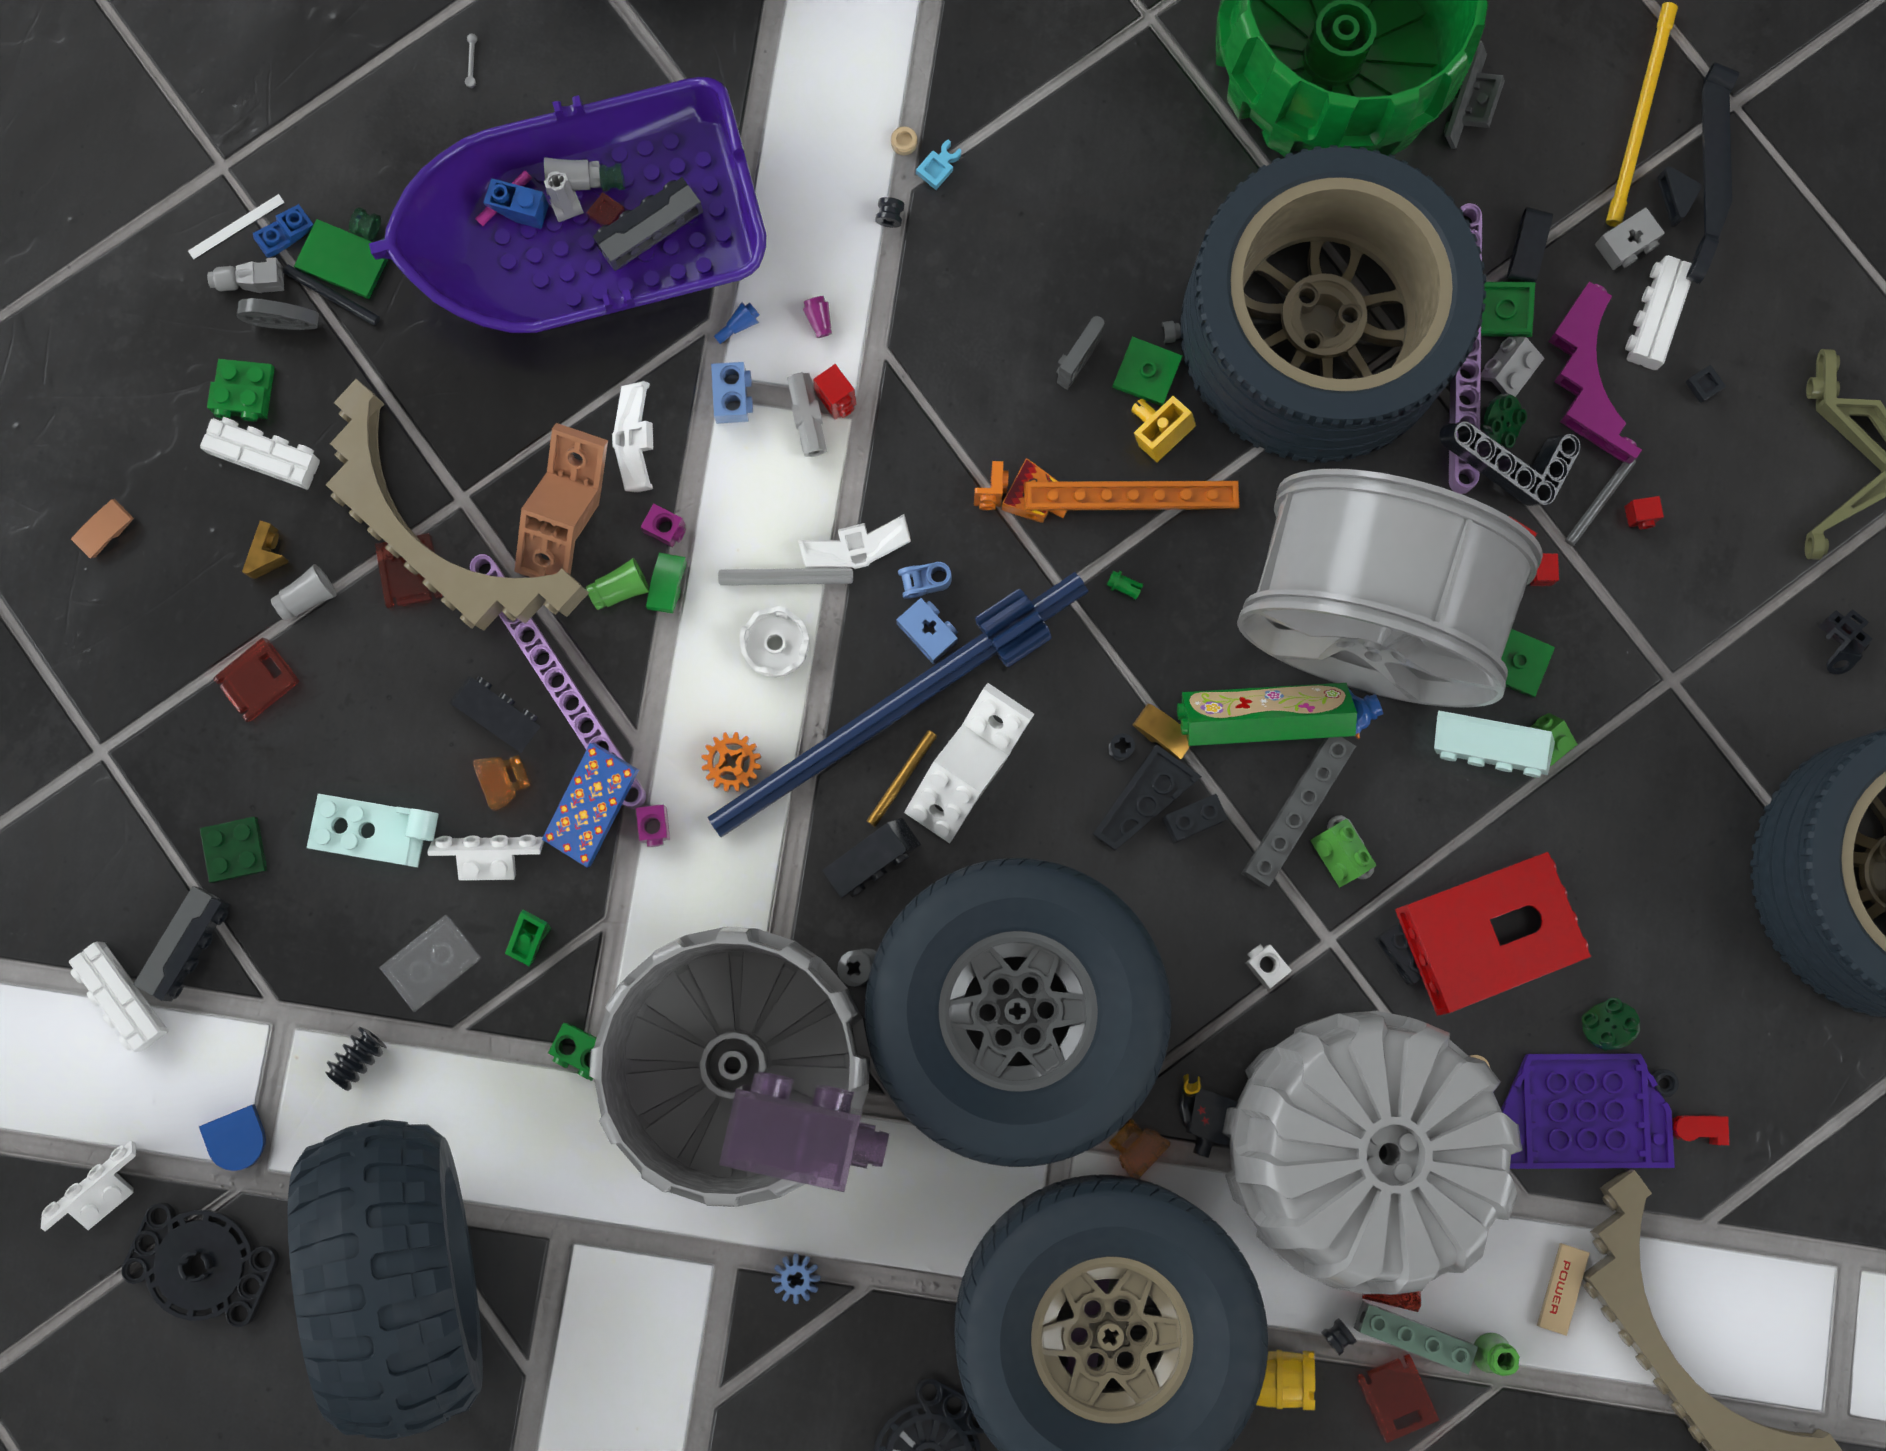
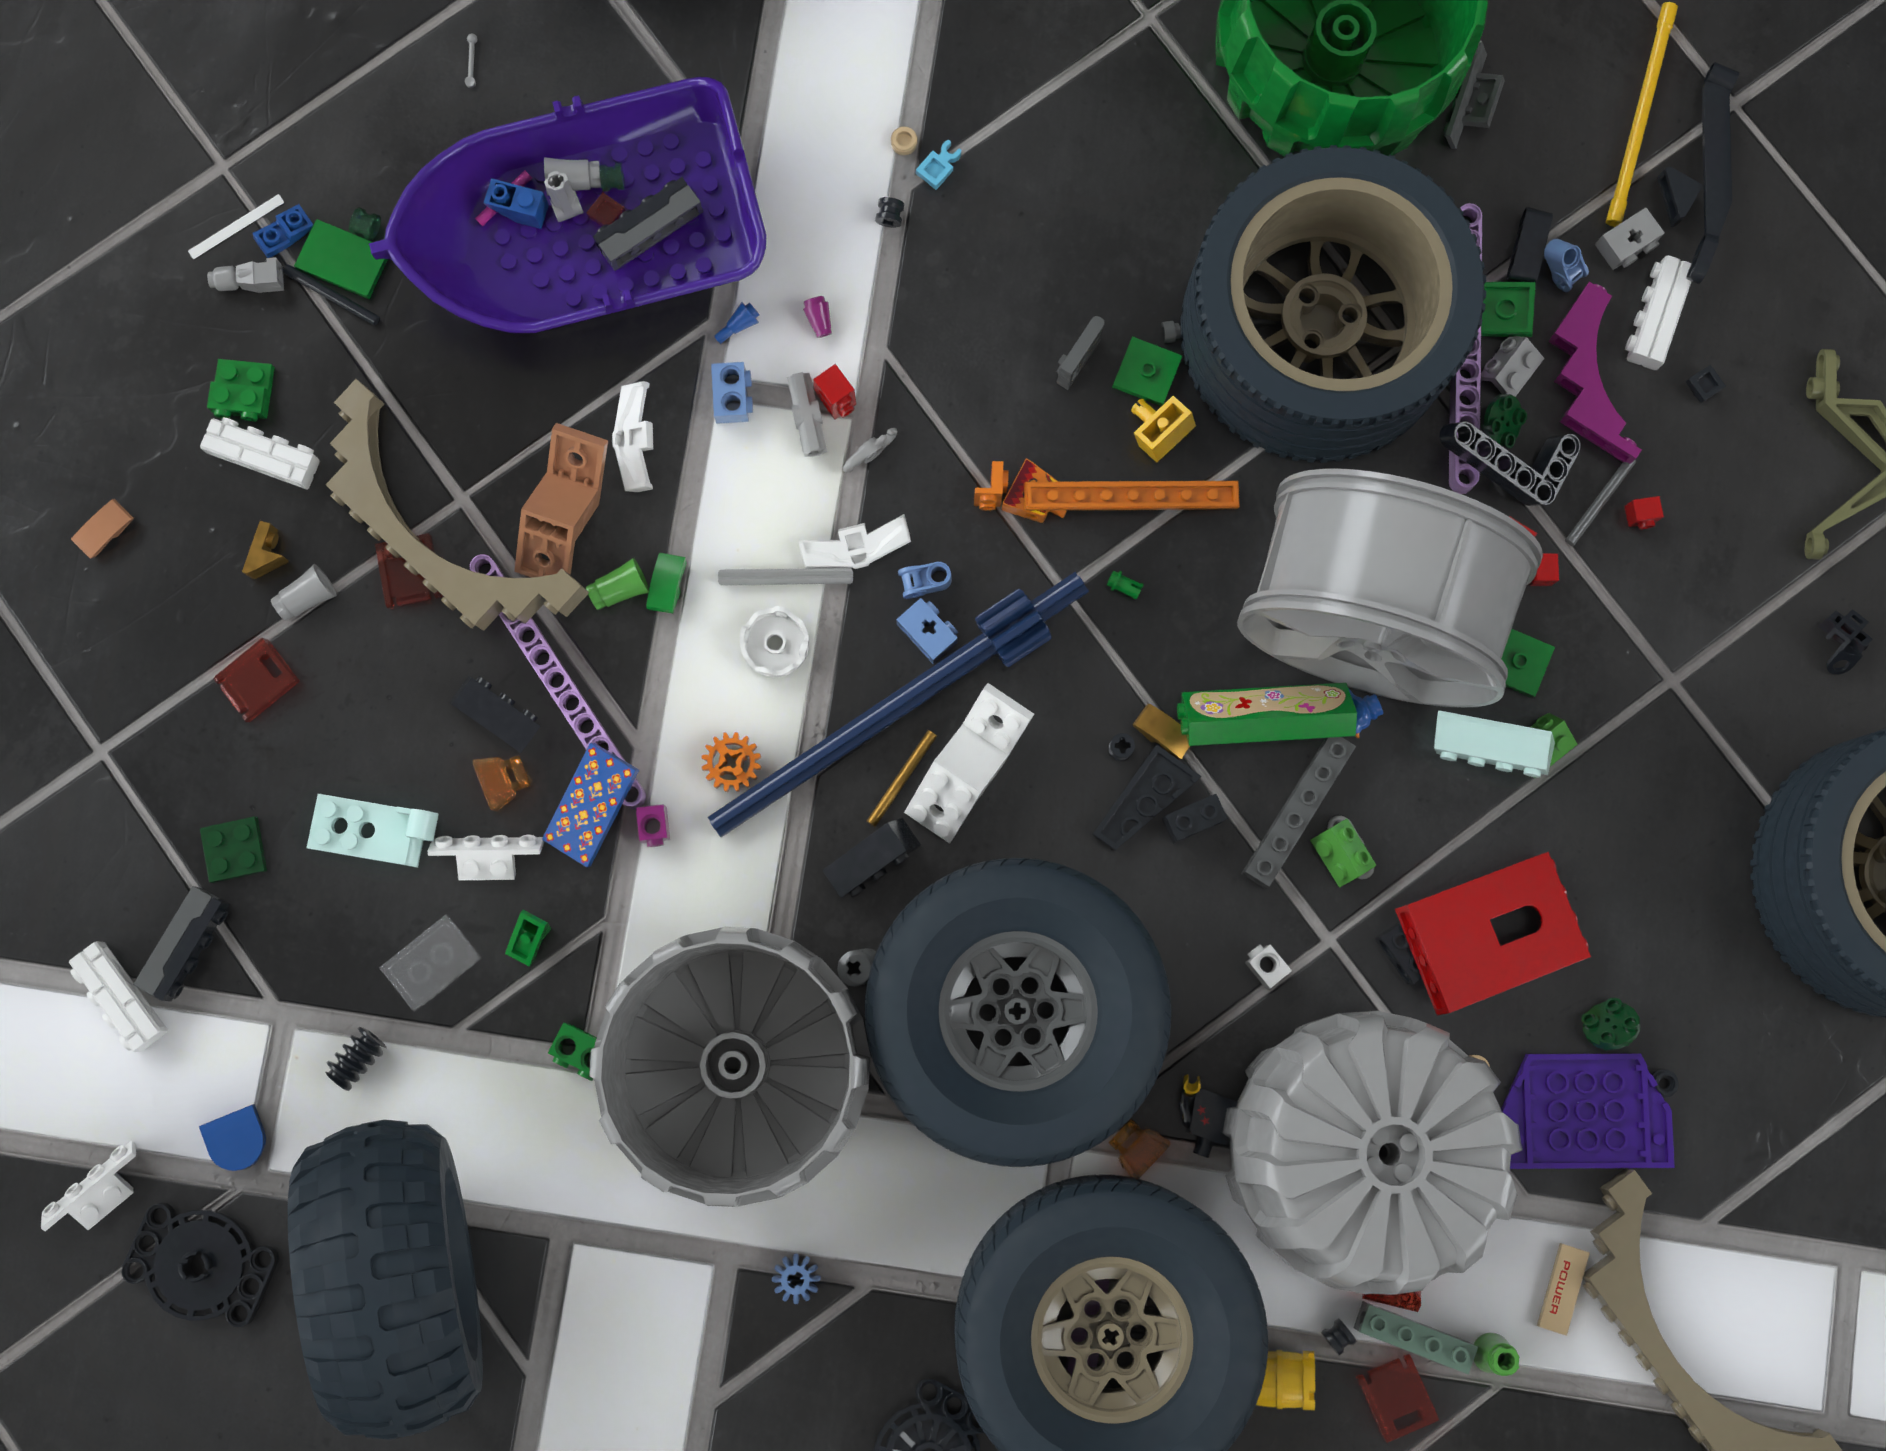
dark grey piece [237,298,319,330] -> none
magenta brick [641,503,686,548] -> none
clear purple brick [719,1071,889,1192] -> none
red leg [1672,1115,1729,1145] -> none
none -> light grey piece [843,428,898,473]
none -> medium blue piece [1544,239,1589,292]

